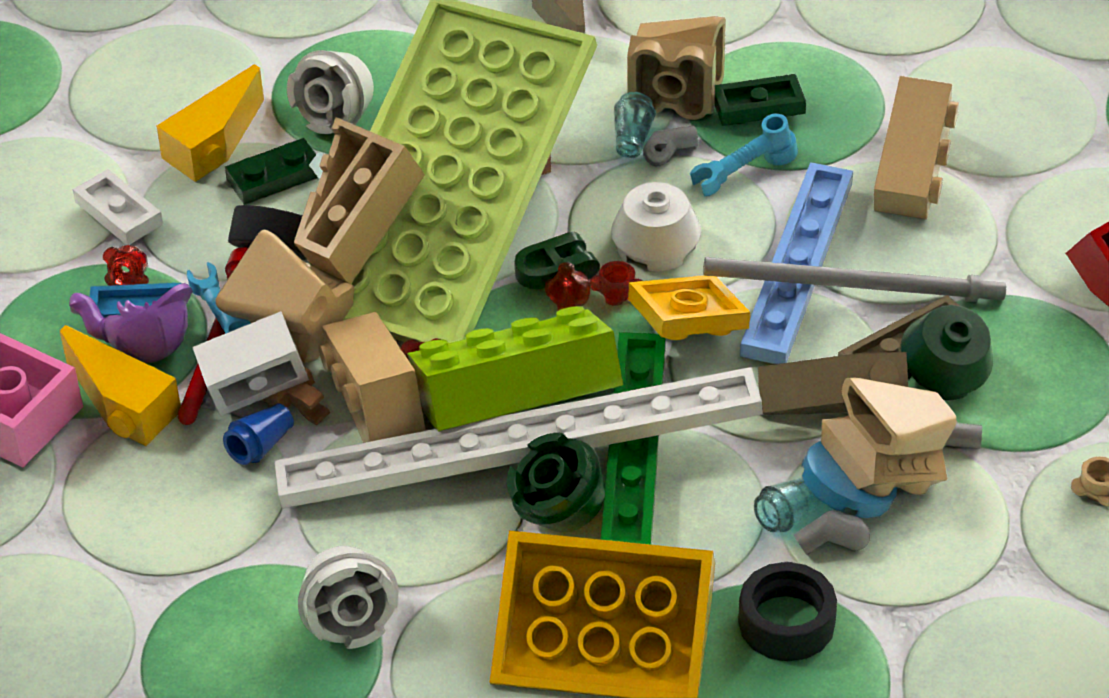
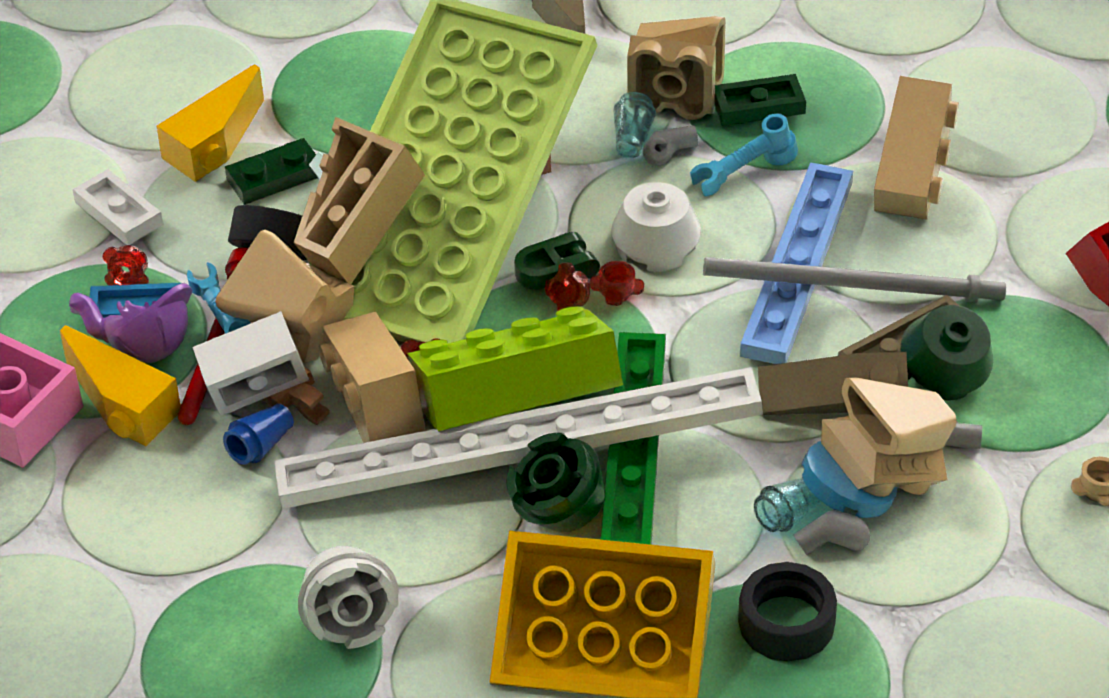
white cone [287,50,374,134] -> none
yellow plate [628,276,750,340] -> none

